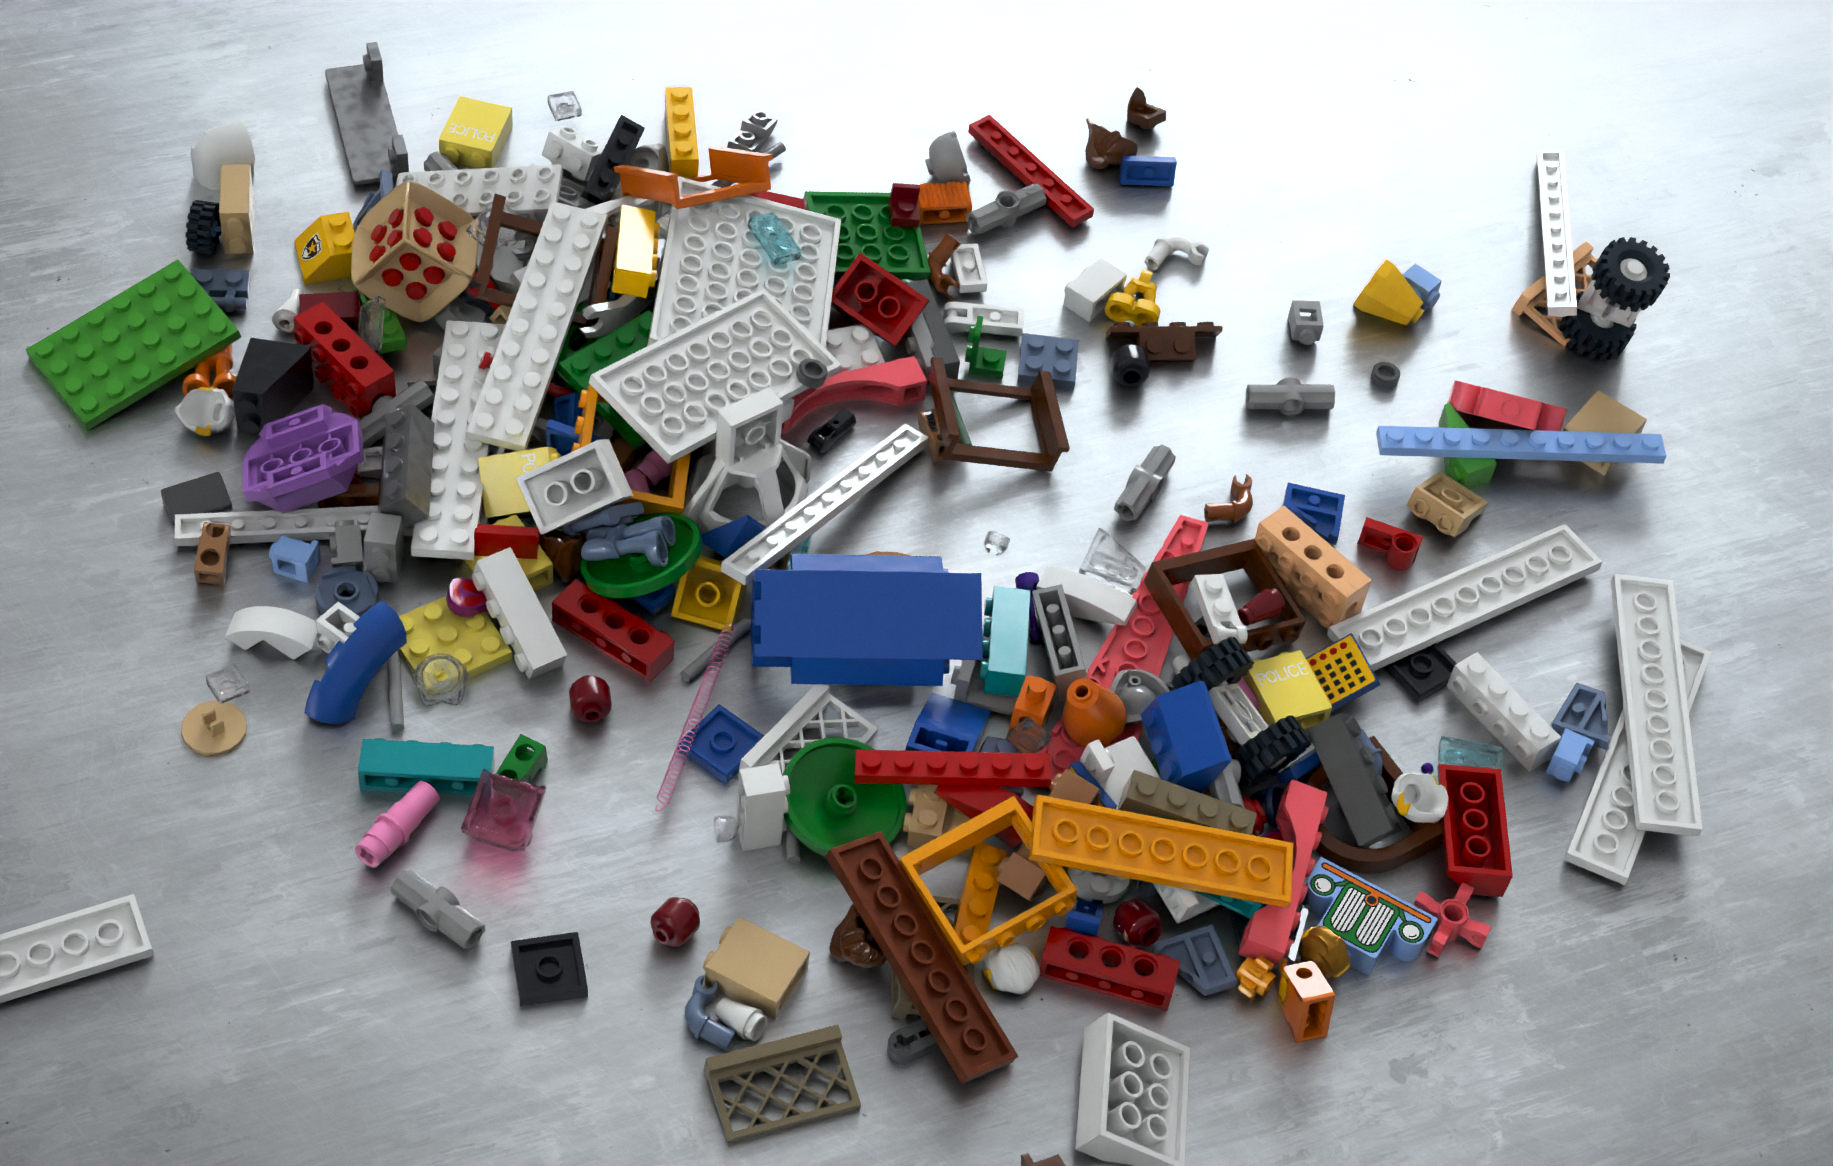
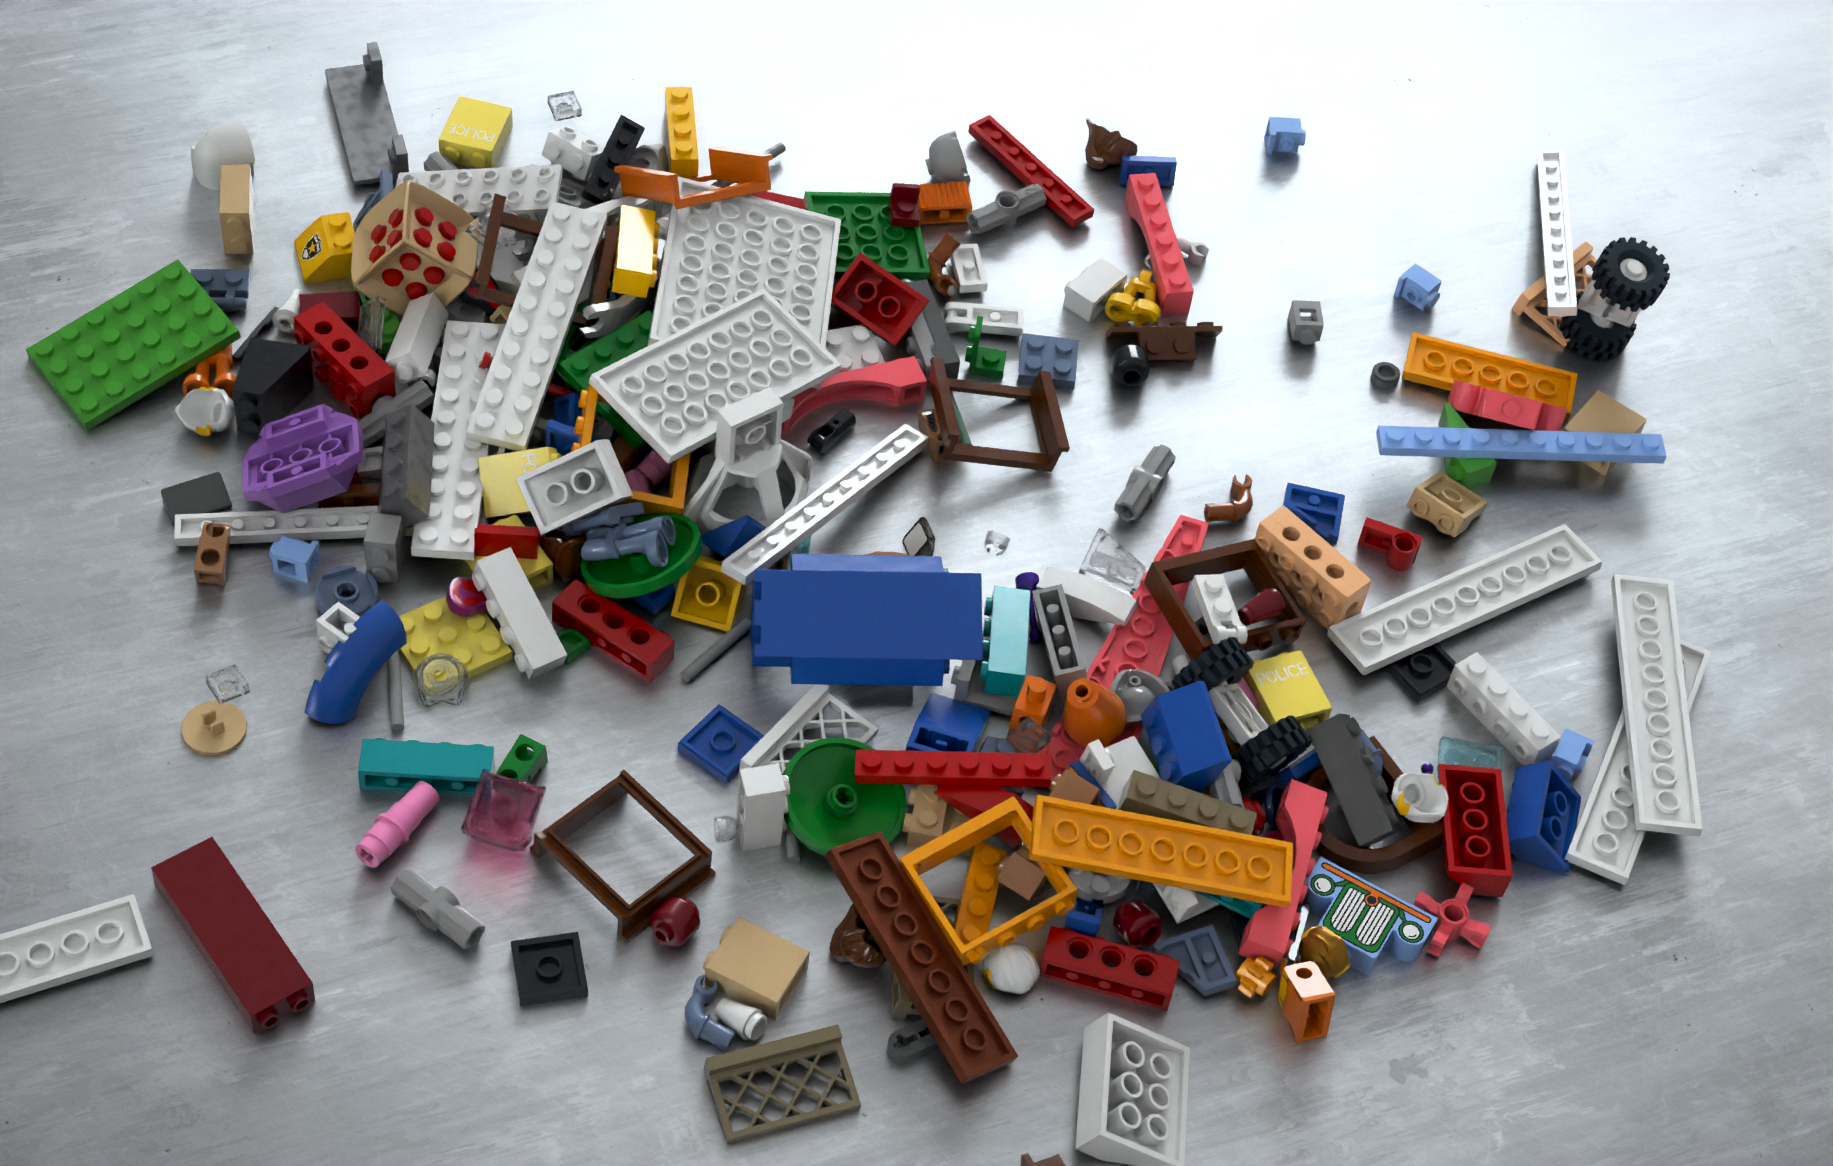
black wheel [185,200,222,254] -> none
white brick [225,606,317,660] -> none
light grey brick [329,520,364,567] -> none
dark red head [569,675,612,723] -> none
bright pink piece [655,625,736,811] -> none
light grey slope [727,110,778,152] -> none
clear light blue plate [747,212,802,266] -> none
dark grey tile [796,359,828,388] -> none
reddish brown plate [1127,87,1167,129] -> none
light grey piece [1245,377,1335,416] -> none
yellow tile [1306,633,1381,712] -> none
yellow cone [1353,259,1424,326] -> none
sand blue wing [1551,683,1610,750] -> none
none -> dark red brick [151,837,315,1033]
none -> dark grey piece [232,307,279,363]
none -> white brick [385,292,449,387]
none -> reddish brown piece [530,769,716,943]
none -> green tile [556,628,591,665]
none -> slope [902,517,936,556]
none -> coral arch [1125,173,1194,316]
none -> light blue brick [1264,117,1306,155]
none -> light orange plate [1402,332,1578,421]
none -> blue slope [1507,760,1581,873]

